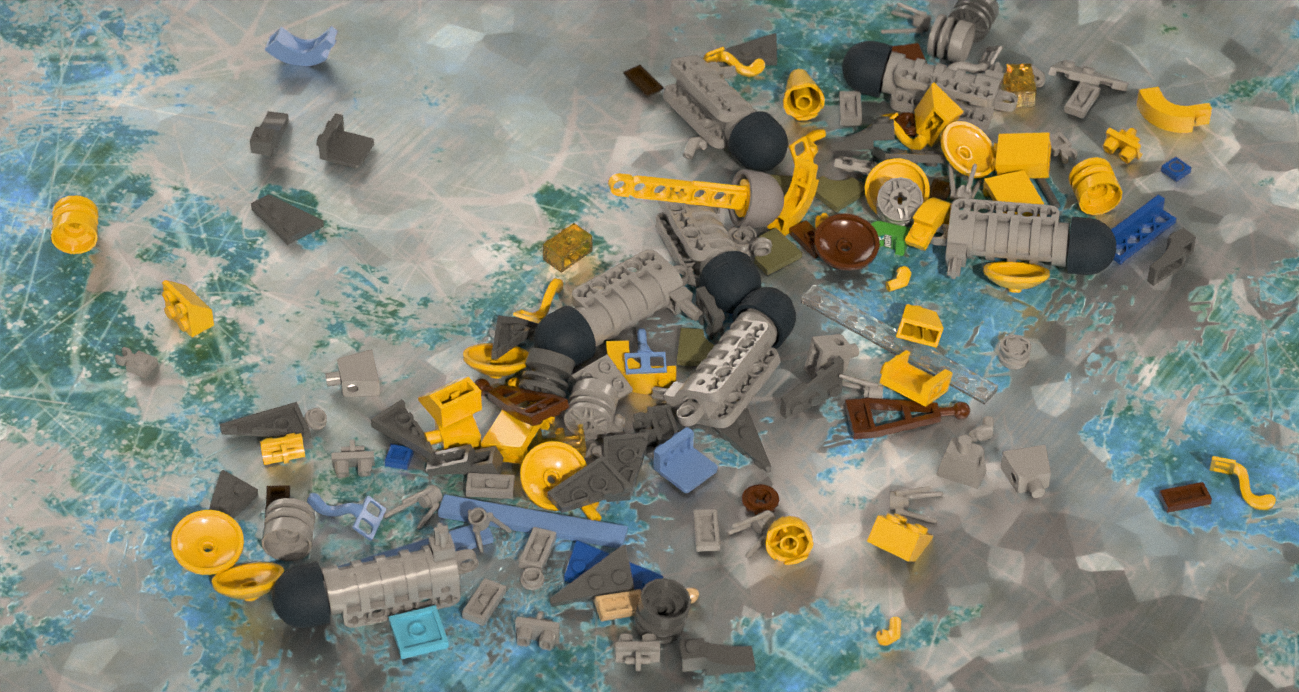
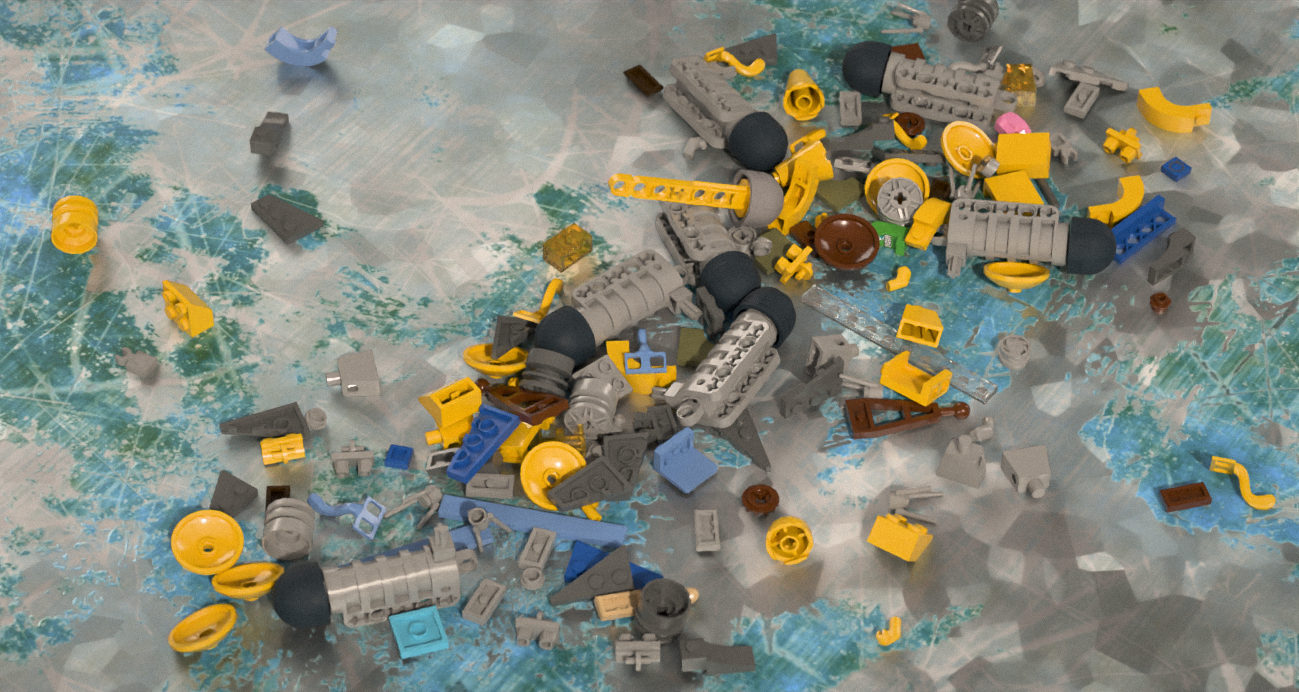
dark grey bracket [317,113,374,168] -> none
dark grey wing [371,399,435,460] -> none
light grey plant [727,510,776,558] -> none
yellow slope [914,83,964,147] -> none
light grey wheel [927,14,975,63] -> none
yellow wheel [1068,157,1123,215] -> none
none -> yellow dish [168,604,237,653]
none -> blue wing [446,403,521,484]
none -> yellow cone [771,139,834,187]
none -> yellow hips [774,244,813,285]
none -> light grey beam [976,155,1000,178]
none -> bright pink rock [995,112,1031,134]
none -> yellow arch [1086,175,1144,229]
none -> reddish brown plate [1150,292,1171,313]

